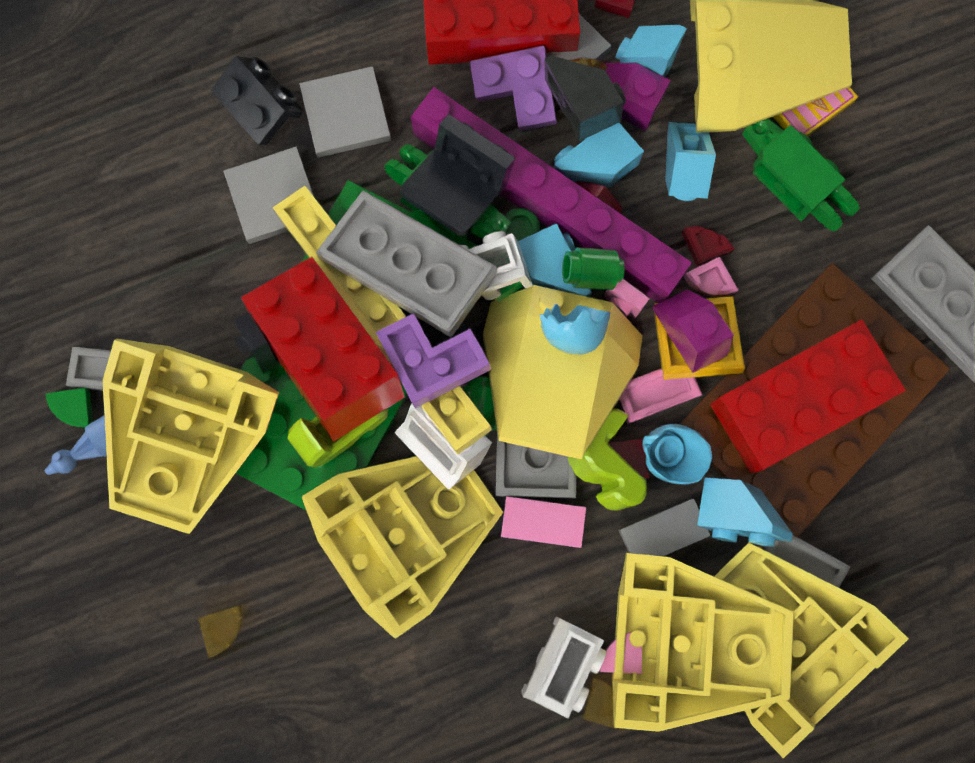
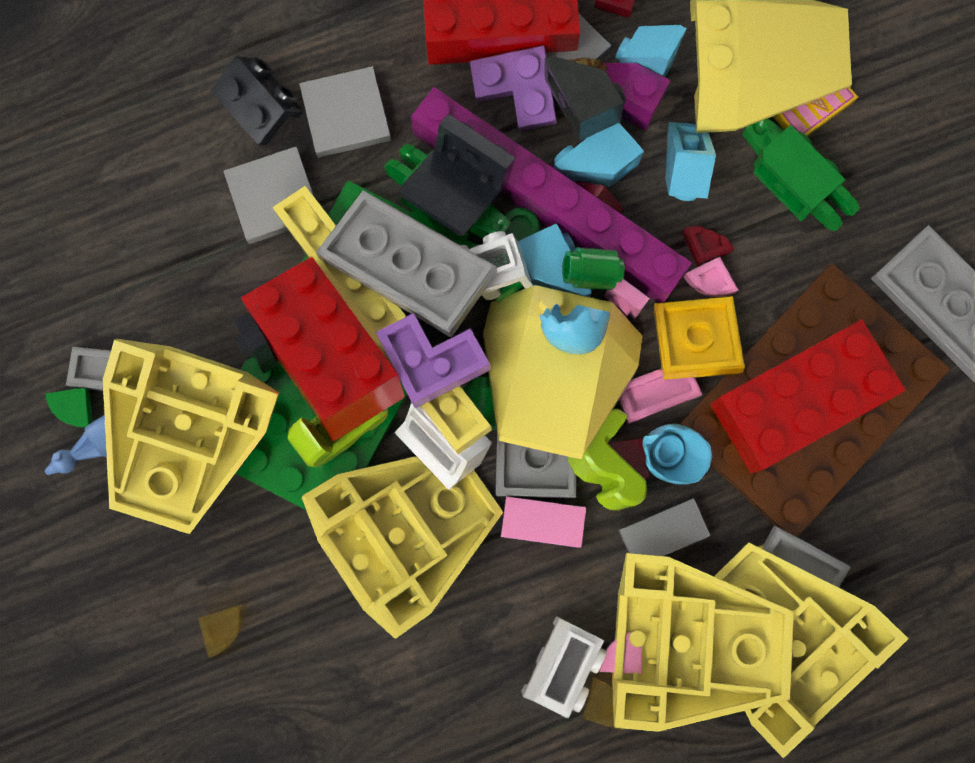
magenta slope [653,290,734,373] -> none
medium azure slope [697,478,793,547] -> none

